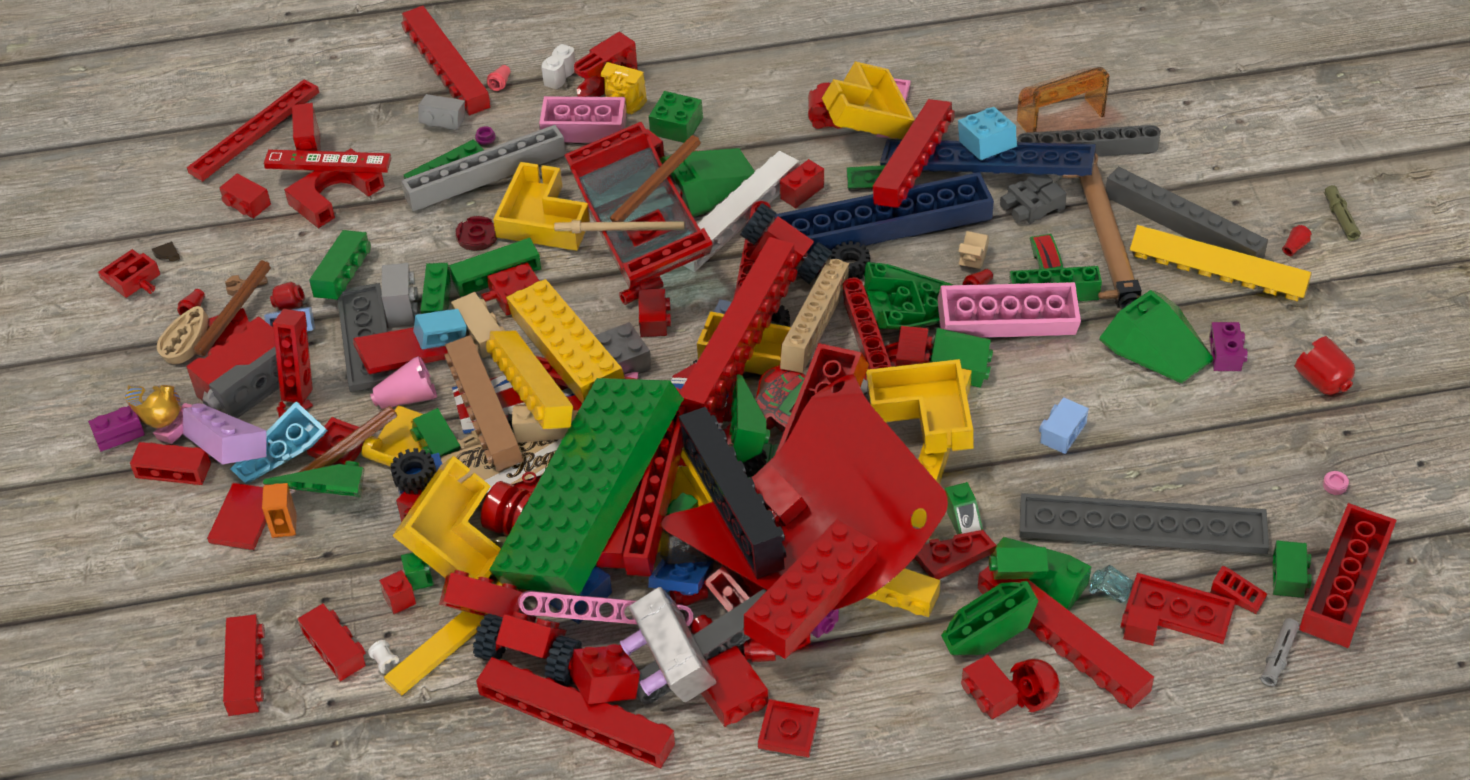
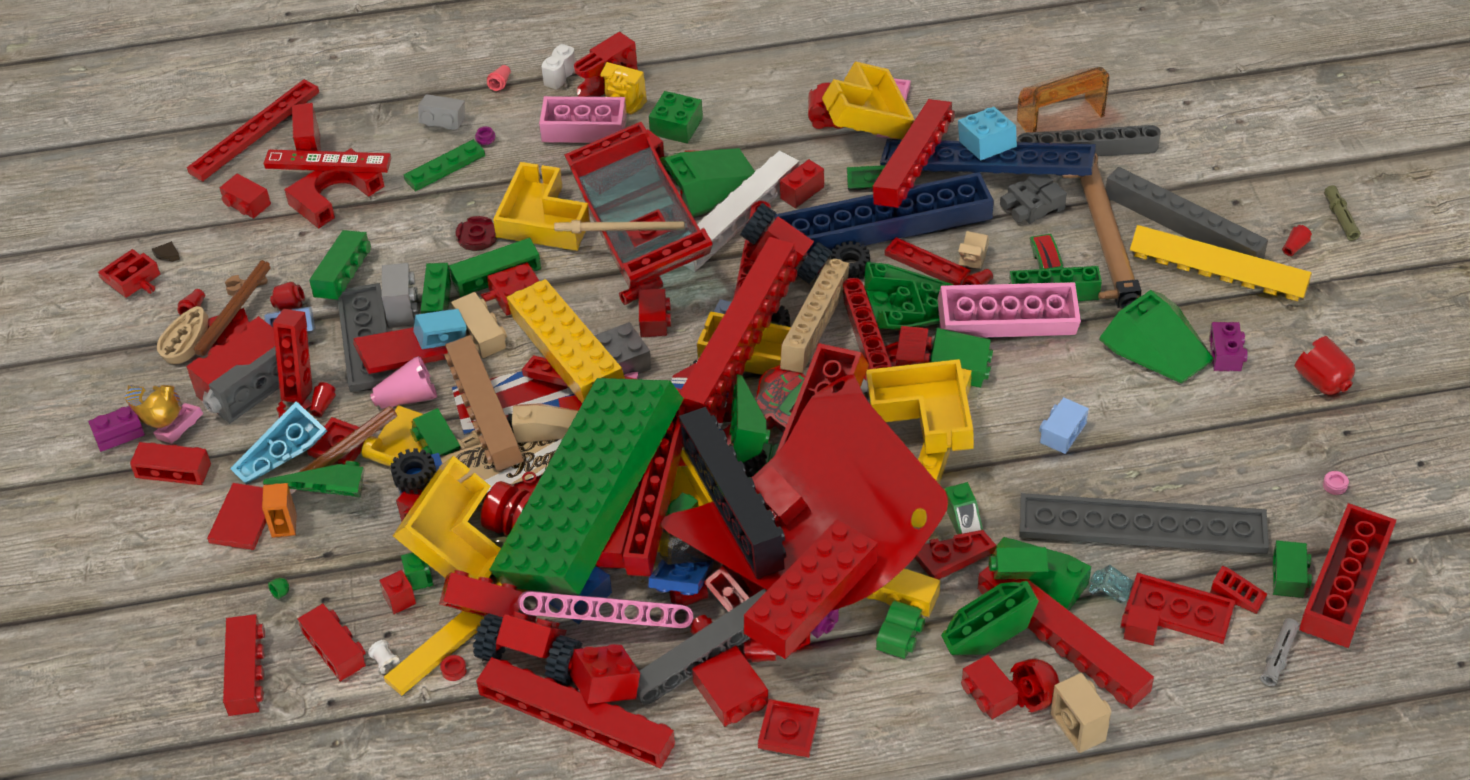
lavender wedge [183,404,266,464] -> none
red brick [401,6,491,116] -> none
light grey brick [401,125,566,211] -> none
yellow brick [486,330,573,429] -> none
dark orange axle [610,135,701,222] -> none
flat silver piece [620,587,717,702] -> none
none -> green hinge [268,577,289,599]
none -> red cone [309,382,336,418]
none -> red tile [440,655,467,681]
none -> green brick [876,600,925,659]
none -> red tile [884,237,971,285]
none -> tan brick [1051,673,1111,754]

